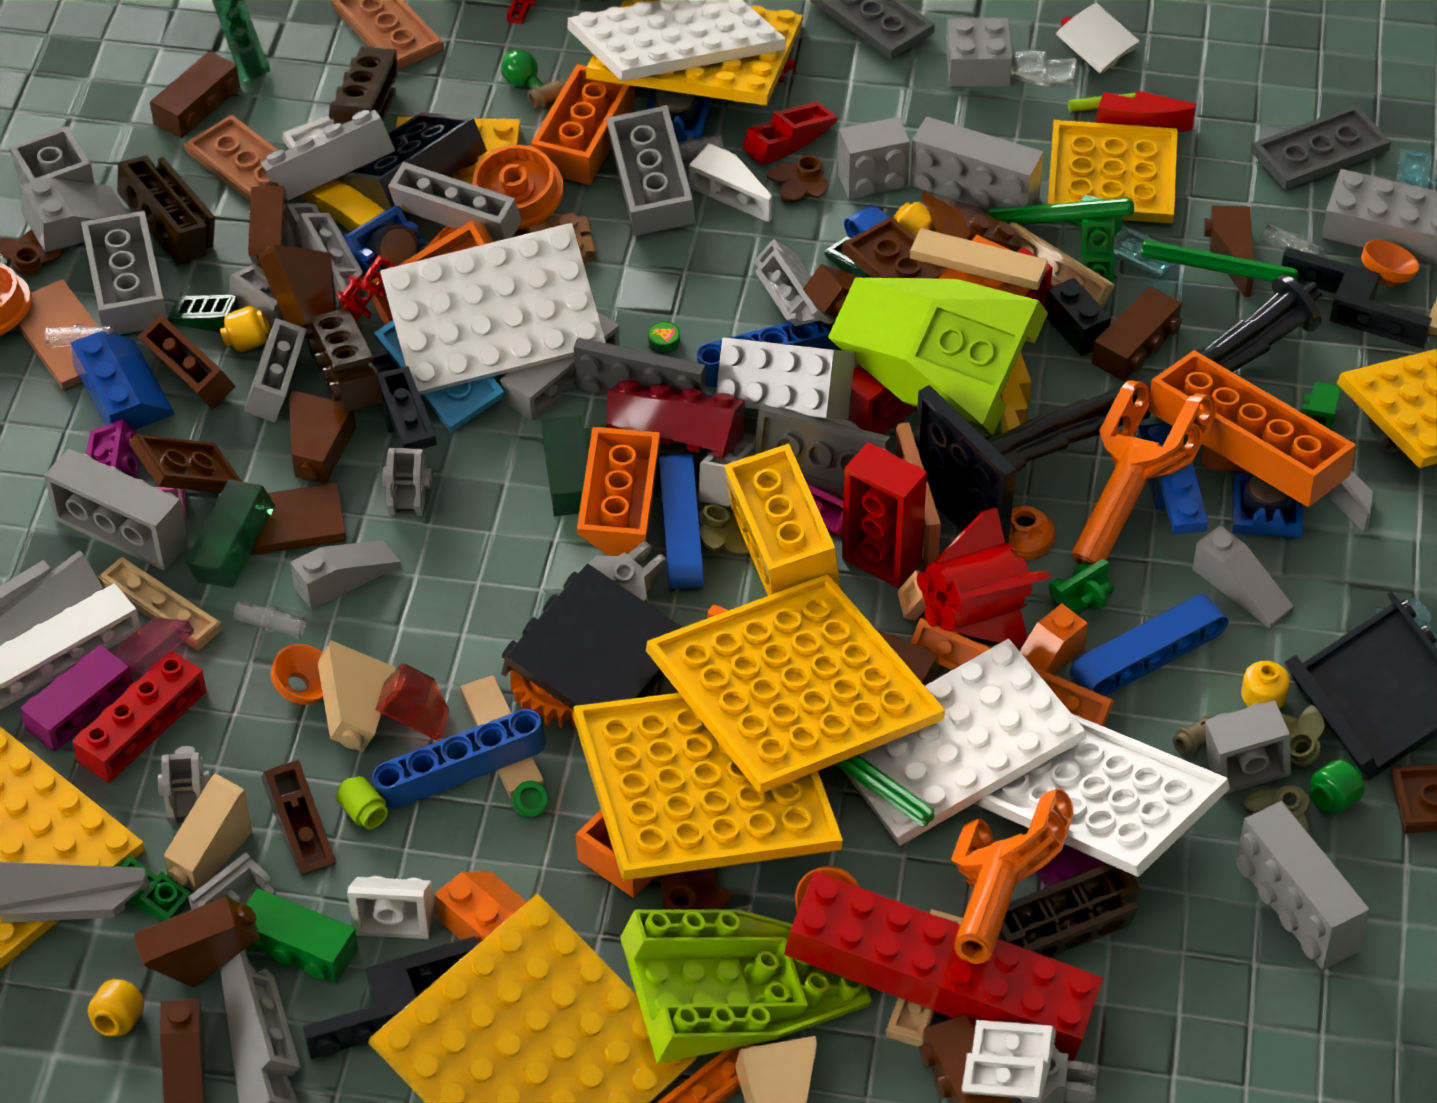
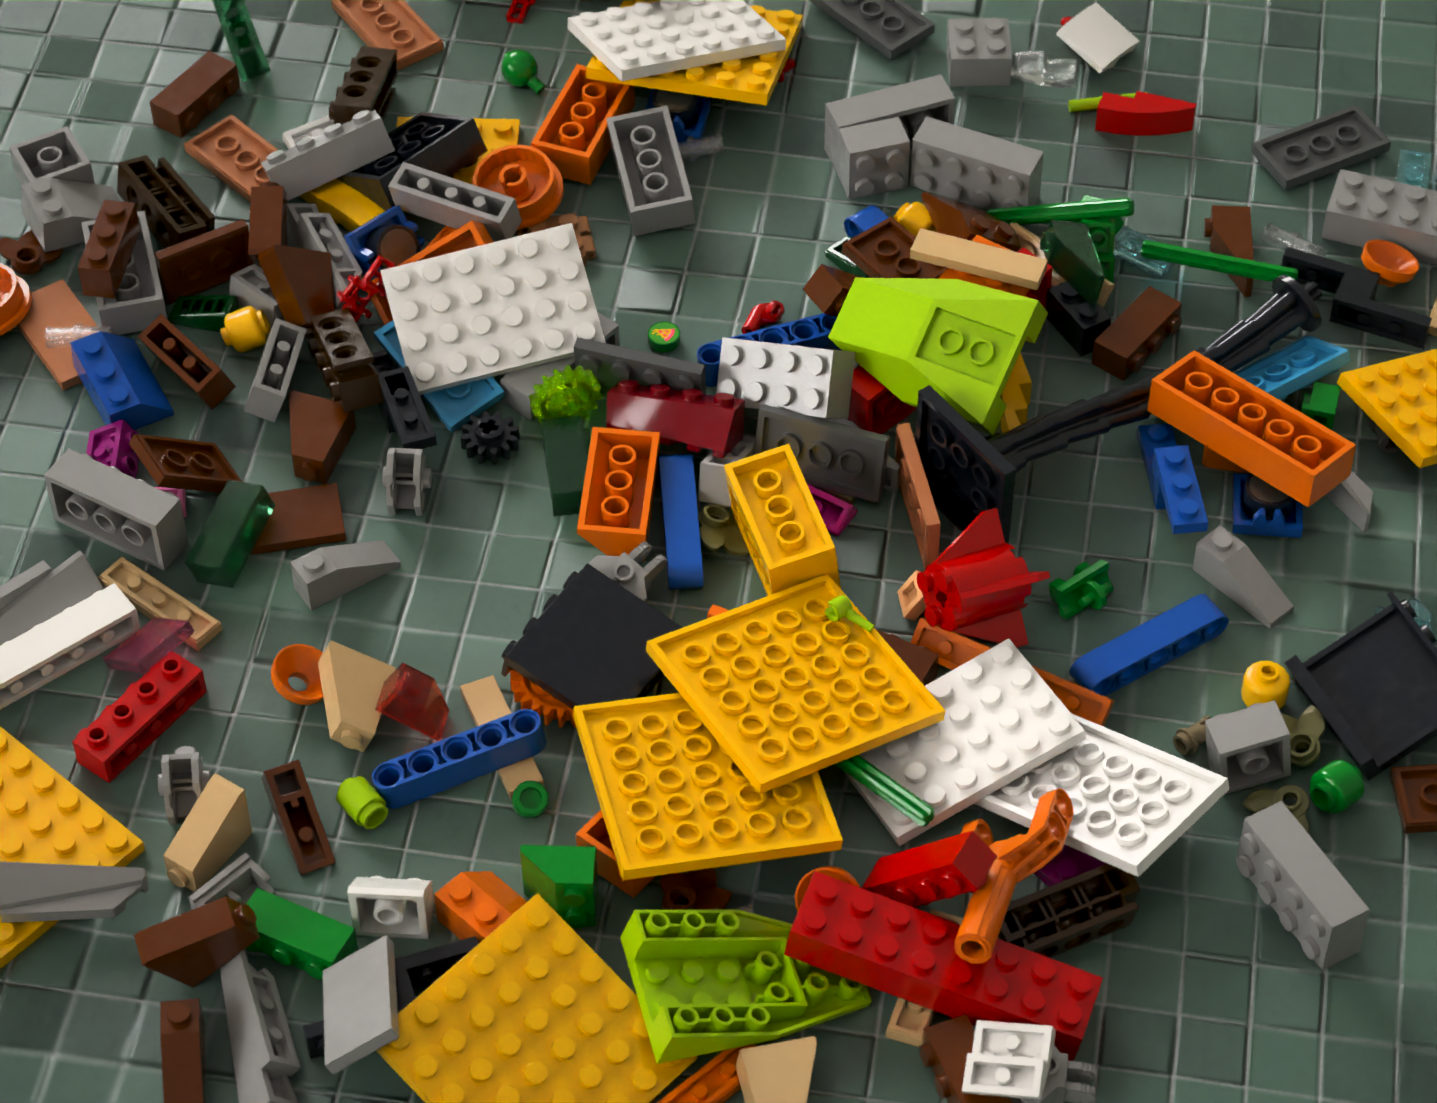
magenta brick [20,645,133,752] -> none
yellow head [87,979,145,1036] -> none
green slope [120,856,191,921] -> none
clear pin [233,599,307,639] -> none
dark tan pin [527,78,566,109] -> none
white slope [689,143,772,222] -> none
red slope [742,102,838,165] -> none
light grey wedge [753,238,835,326] -> none
reddish brown plate [767,155,827,202] -> none
red brick [842,442,927,588] -> none
orange piece [1009,506,1055,560] -> none
orange slope [1020,603,1088,674] -> none
yellow plate [1047,120,1177,224] -> none
orange piece [1070,380,1217,565] -> none
none -> reddish brown brick [77,200,140,299]
none -> reddish brown tile [154,219,253,305]
none -> light grey tile [323,935,399,1074]
none -> black gear [460,411,520,465]
none -> green slope [520,845,598,928]
none -> clear neon green gear [529,365,602,428]
none -> red arm [741,300,785,334]
none -> light grey brick [824,75,955,173]
none -> lime hand [825,595,875,633]
none -> red brick [861,830,997,907]
none -> clear green slope [1040,220,1105,304]
none -> dark azure plate [1234,335,1351,401]

